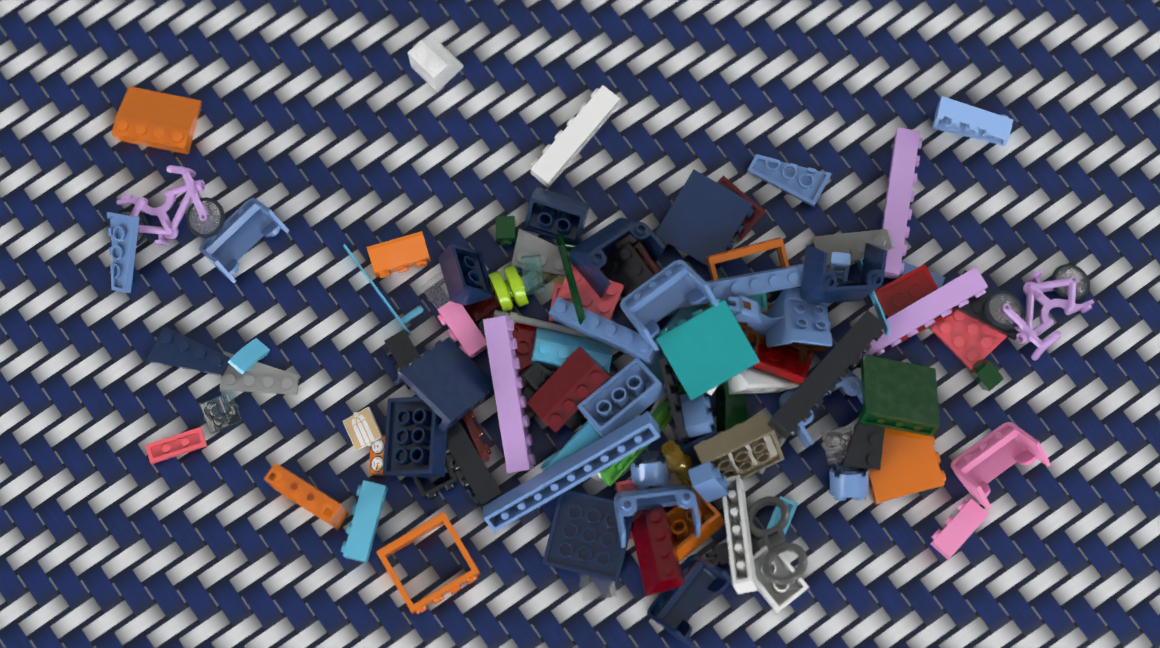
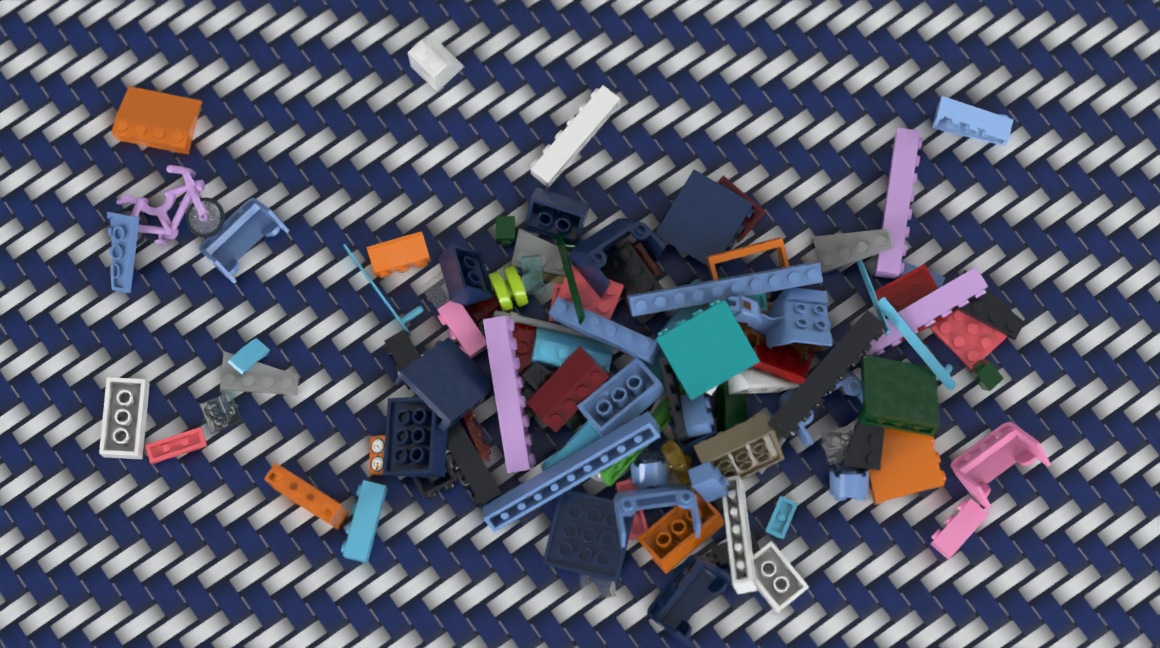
dark blue wing [146,327,231,376] -> none
piece [343,407,383,451] -> none
orange window [376,512,480,615] -> none
medium blue windscreen [620,260,719,351] -> none
dark red slope [631,506,684,596] -> none
medium blue wing [747,154,832,207] -> none
dark grey bar [748,496,808,586] -> none
dark blue windscreen [800,243,887,304] -> none
light blue slope [829,252,851,281] -> none
lavender piece [985,264,1094,361] -> none
none -> white brick [99,377,150,459]
none -> medium azure piece [876,297,956,390]

